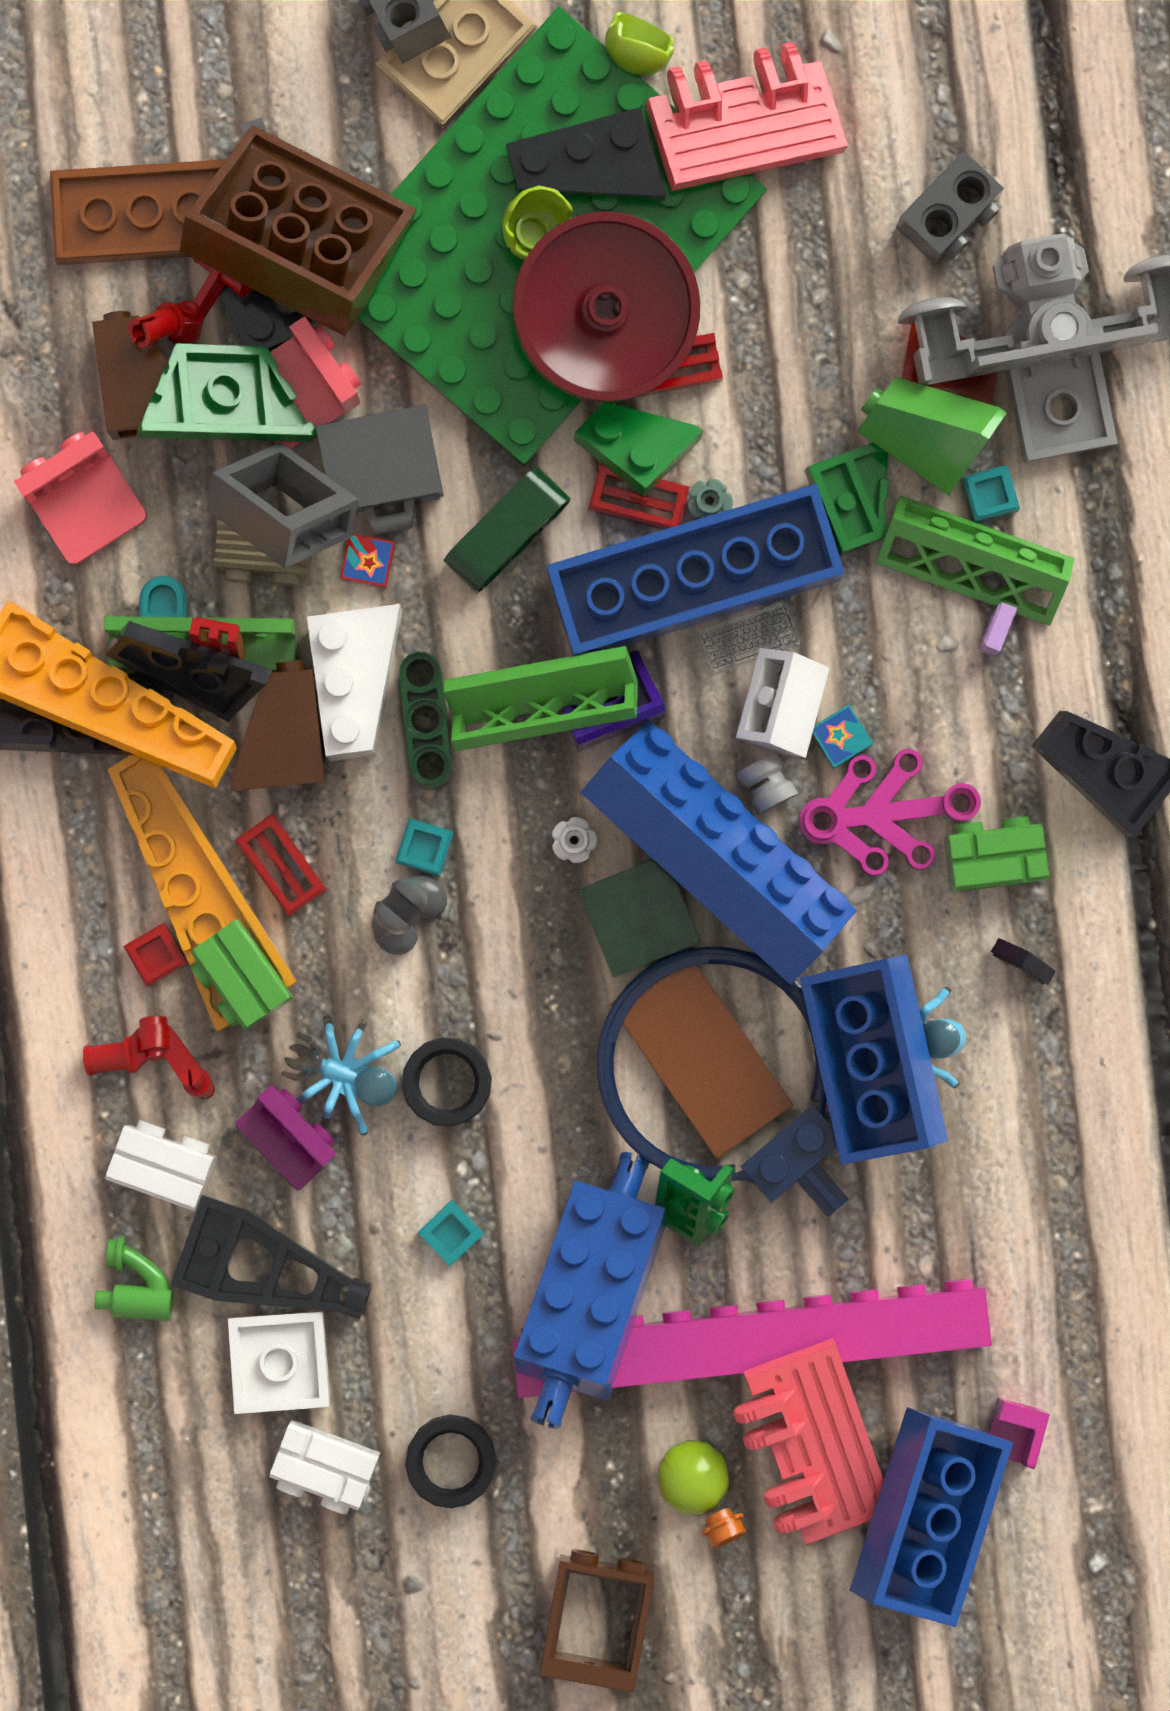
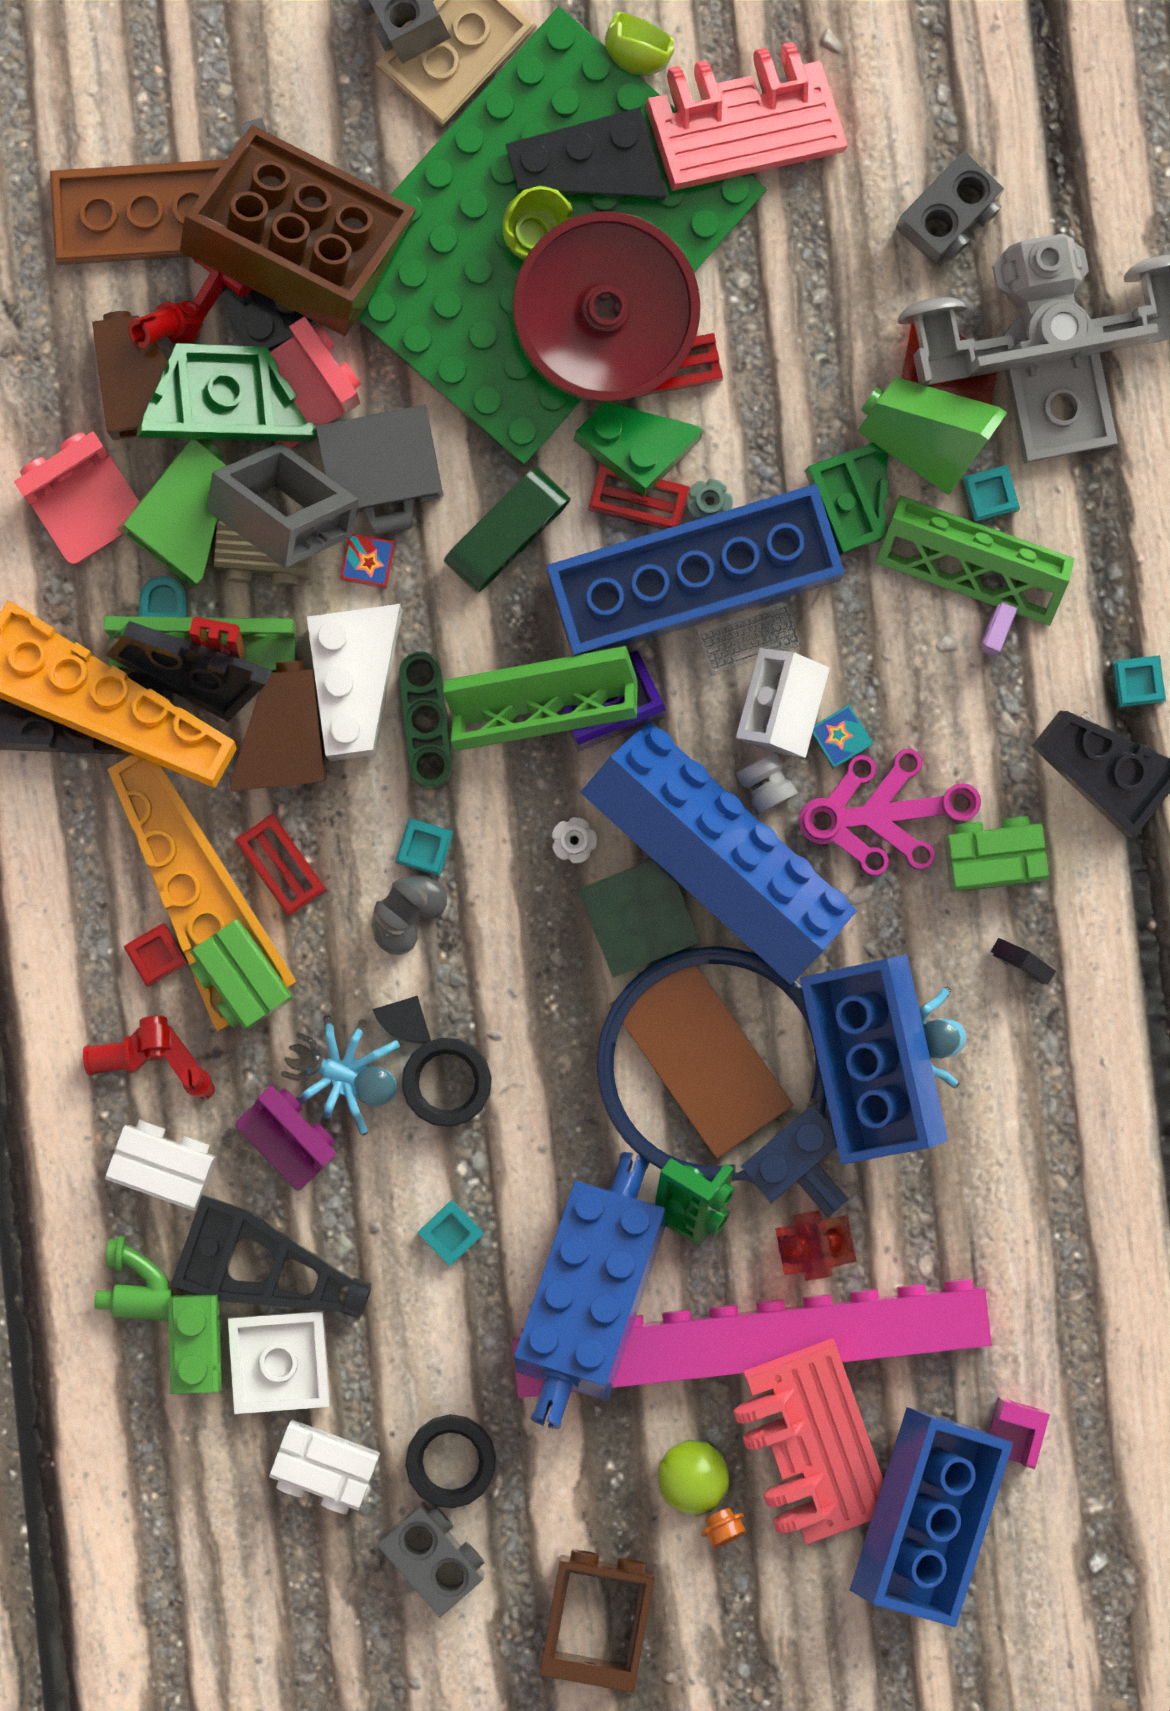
none -> bright green slope [117,439,227,588]
none -> bright green brick [168,1294,223,1394]
none -> black tile [372,996,431,1043]
none -> dark grey brick [377,1501,485,1618]
none -> clear red brick [775,1210,857,1281]
none -> teal tile [1111,655,1166,709]

